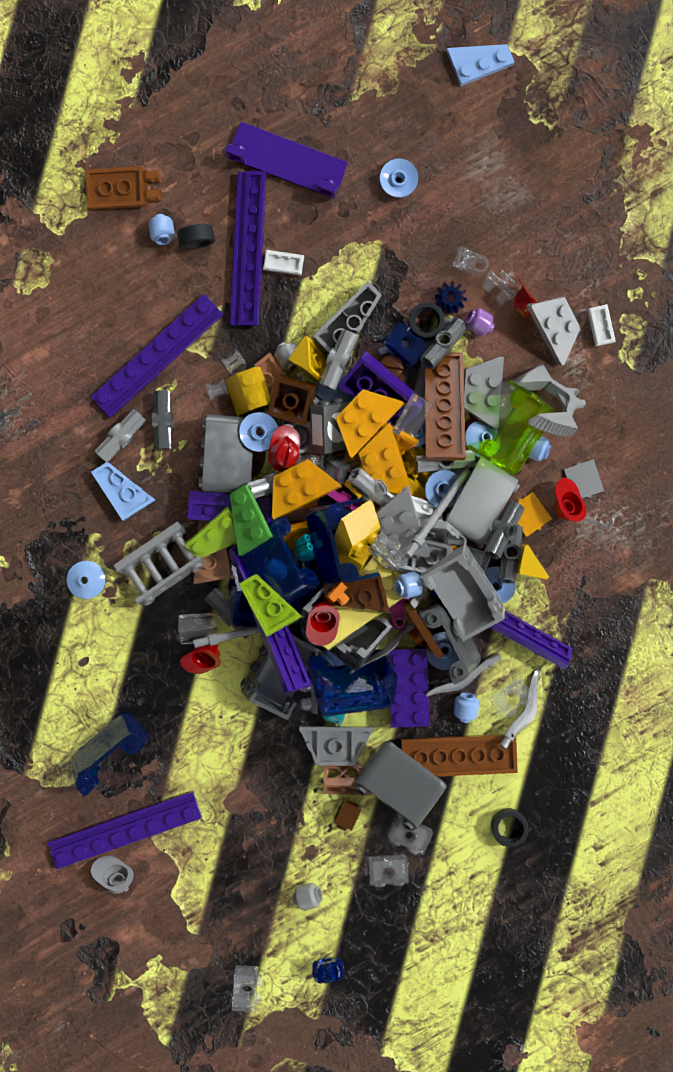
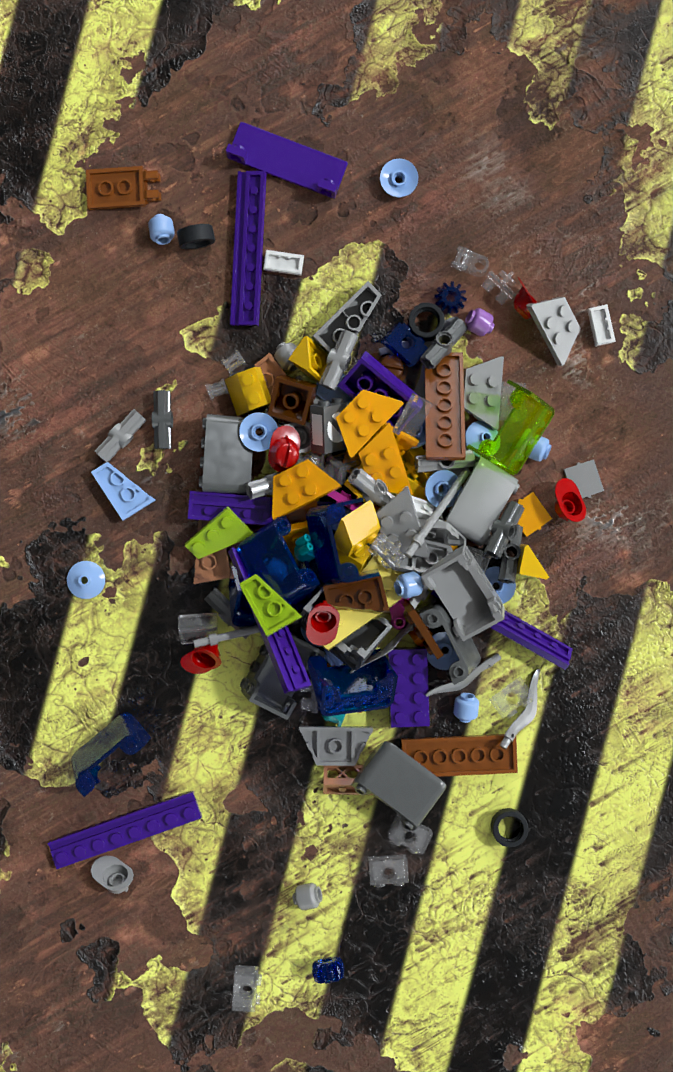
dark purple plate [91,294,224,418] -> none
light grey fence [114,521,206,606] -> none
bright green wing [230,485,273,556] -> none
orange tile [325,582,350,605] -> none
reddish brown brick [334,798,361,831] -> none
light blue wing [446,44,514,86] -> none
light grey piece [510,365,586,436] -> none

